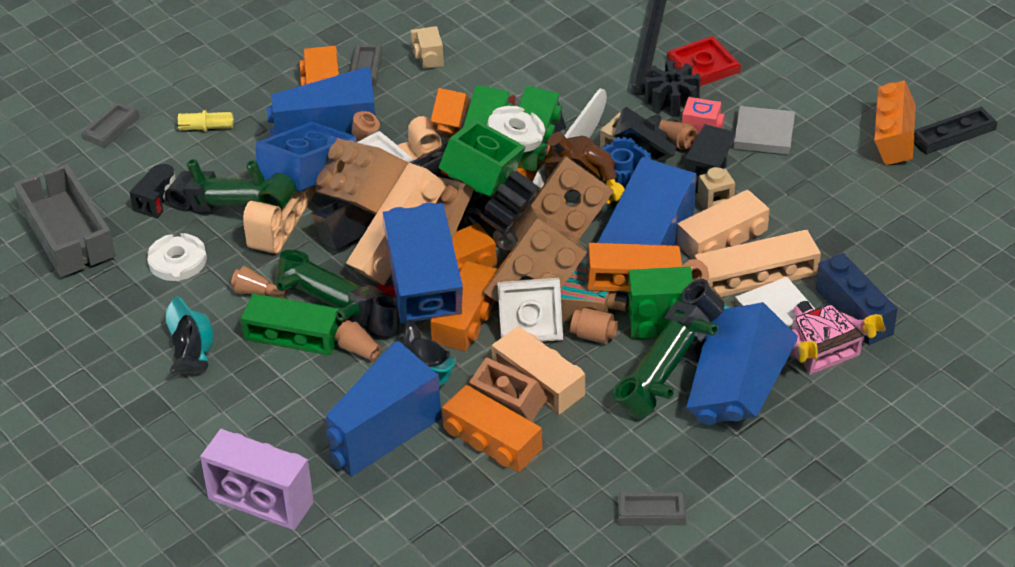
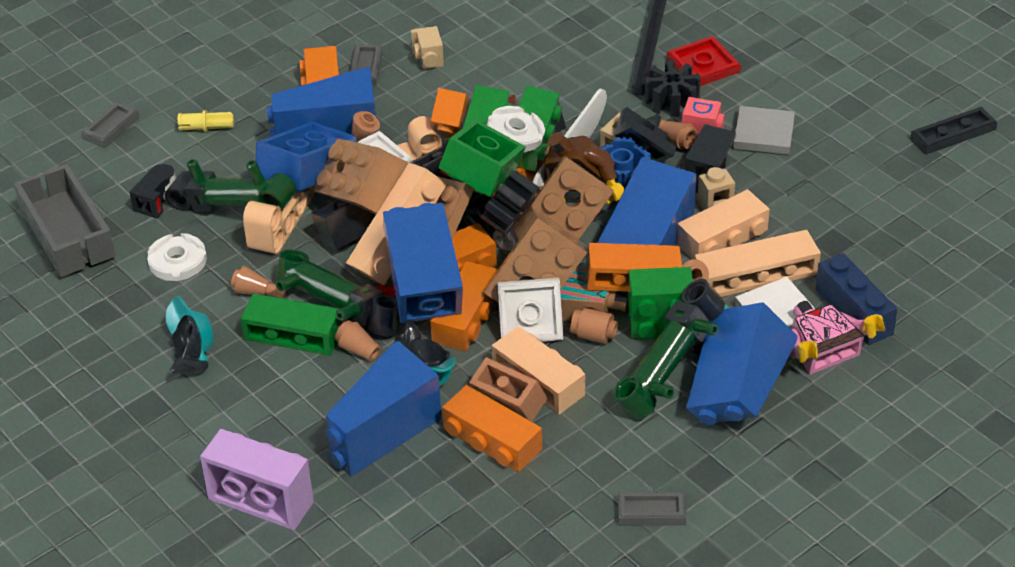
orange brick [874,80,916,165] -> none

